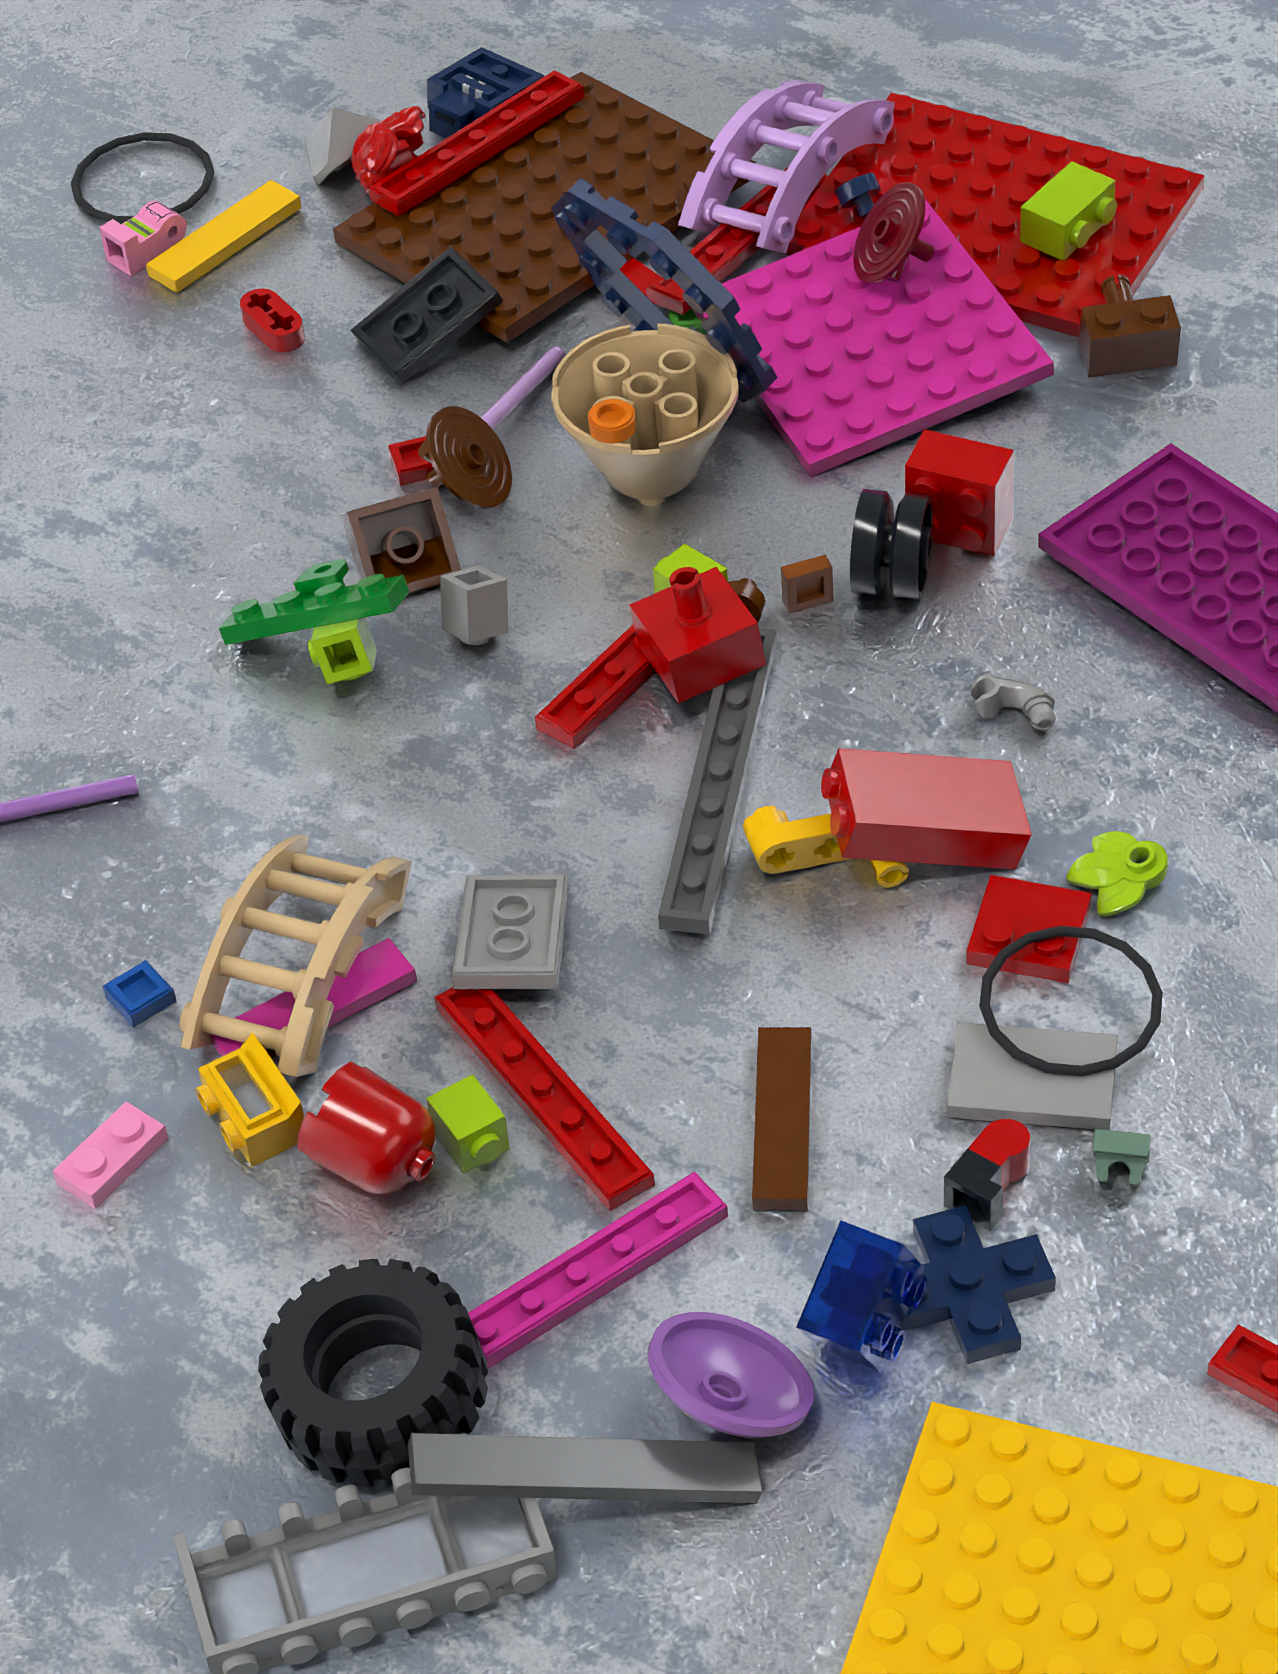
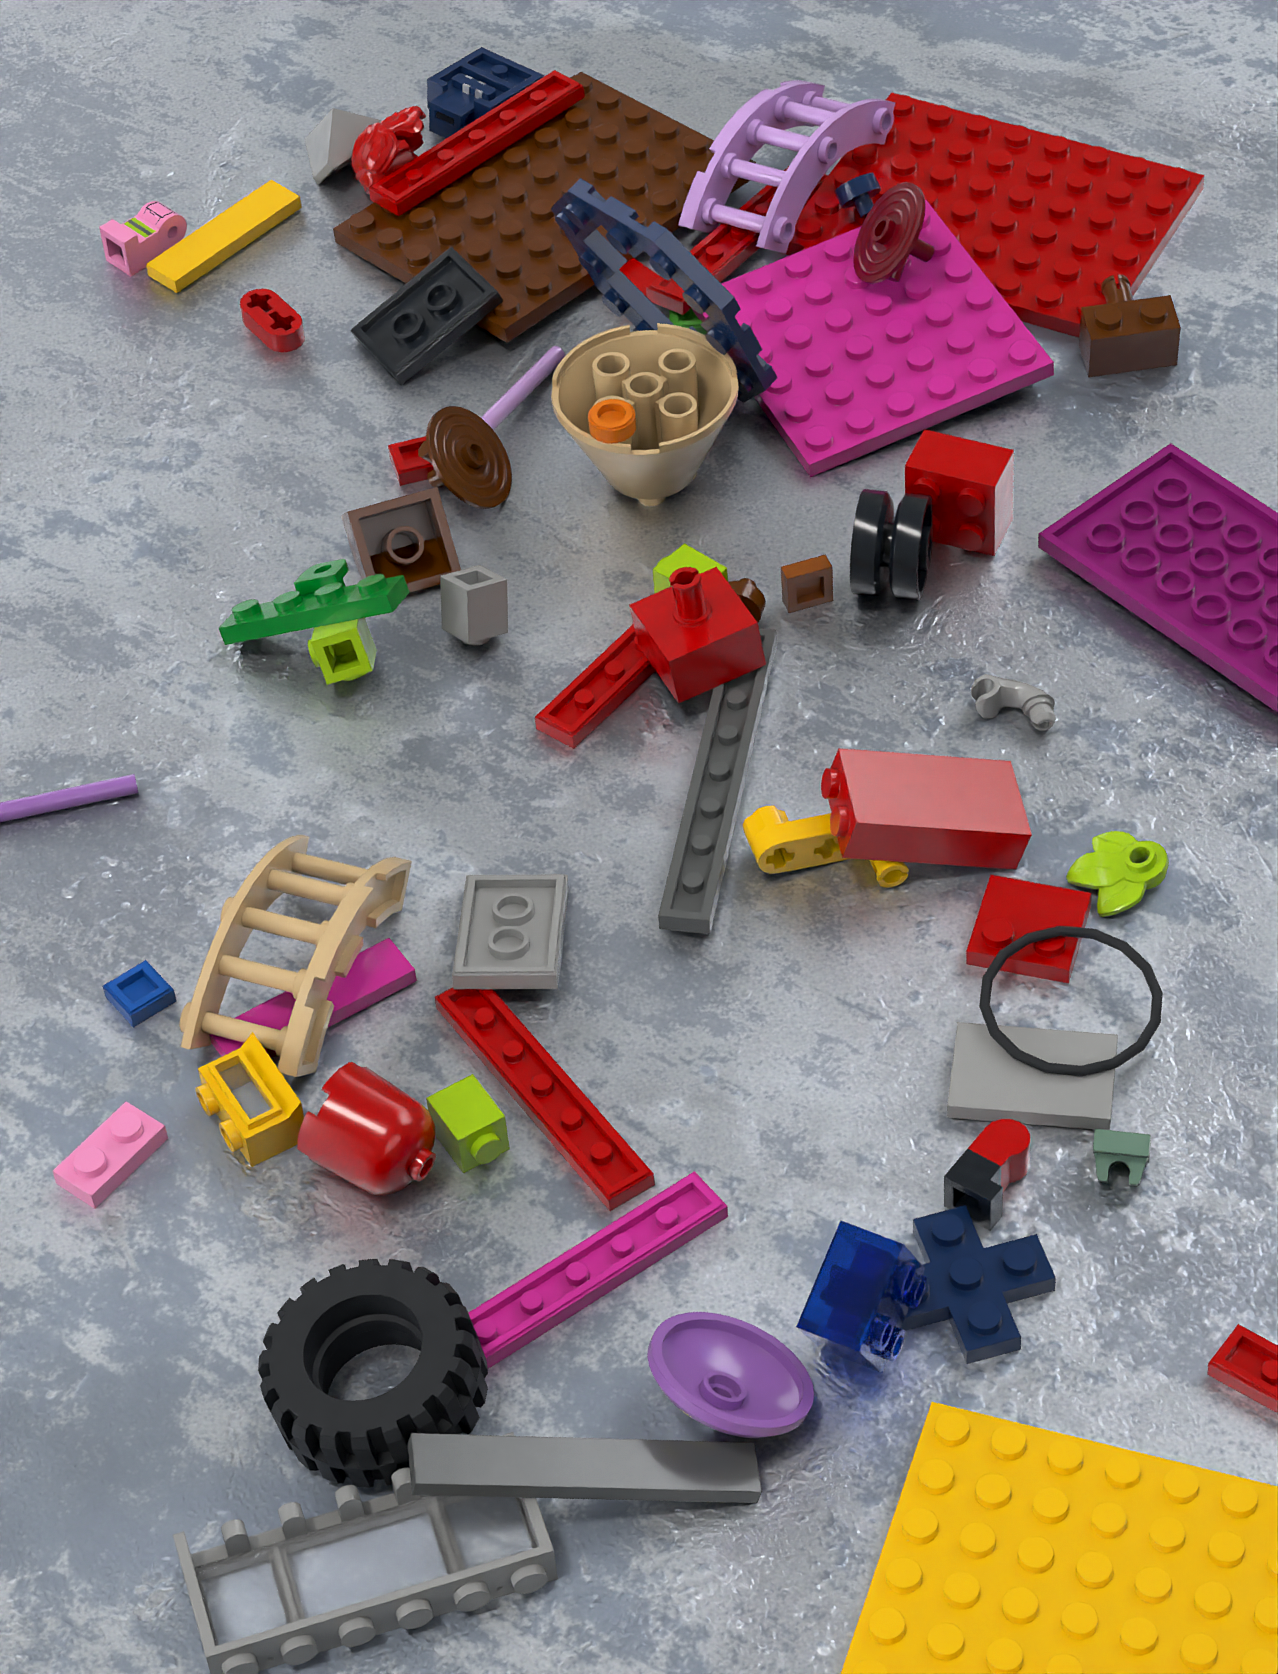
black piece [71,132,214,224] -> none
reddish brown tile [752,1027,812,1210] -> none
lime brick [1020,161,1117,261] -> none

